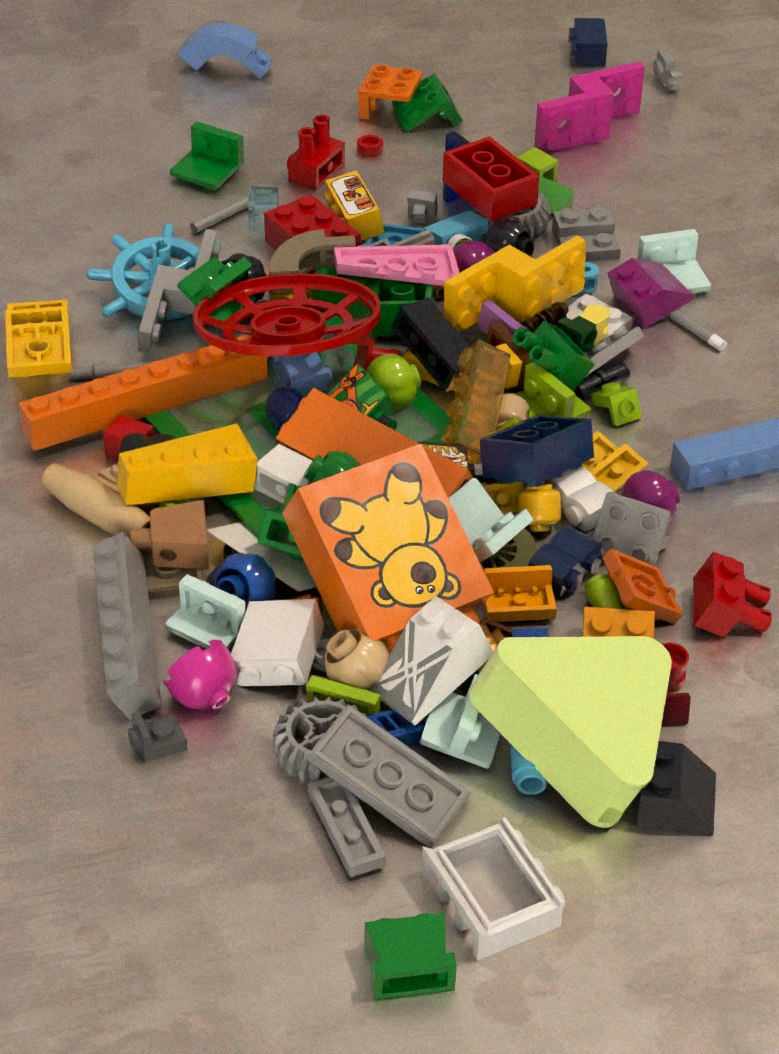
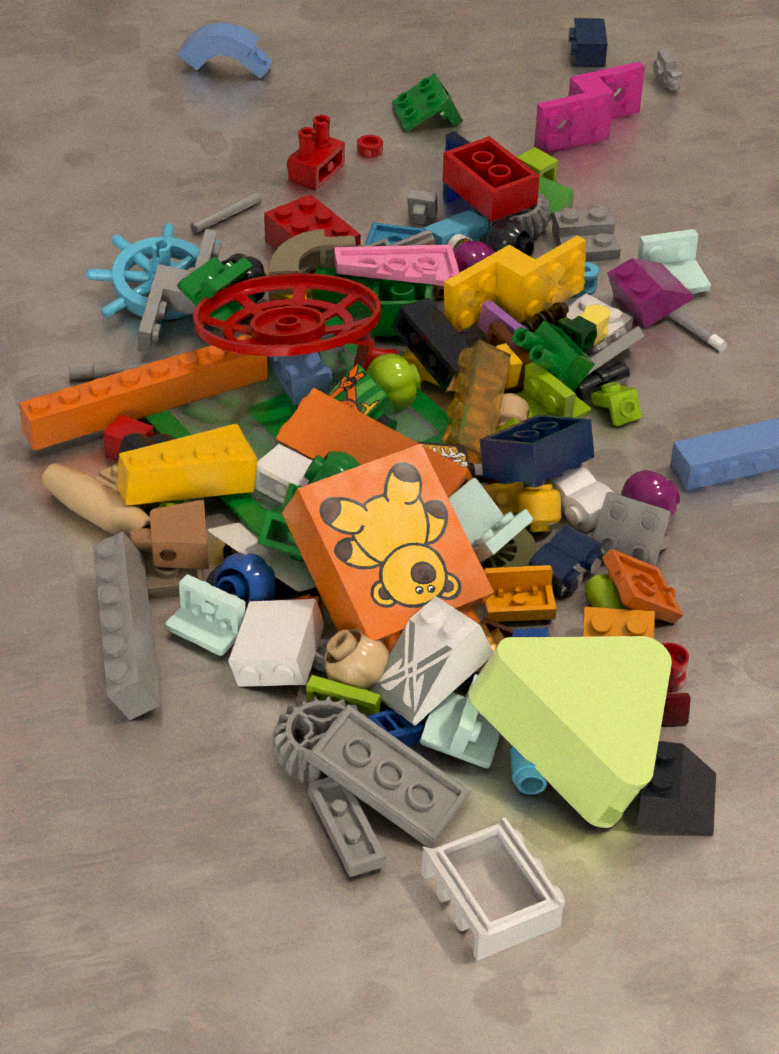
yellow bracket [5,299,72,378] -> none
dark grey bracket [128,711,188,763] -> none
dark pink cylinder [163,640,238,709] -> none
green bracket [170,121,244,190] -> none
clear light blue panel [248,186,279,229] -> none
clear blue head [265,387,304,431] -> none
brick [323,170,385,241] -> none
orange bracket [358,64,423,120] -> none
green hips [364,913,457,1000] -> none
yellow slope [582,430,649,493] -> none
red brick [693,551,772,638] -> none

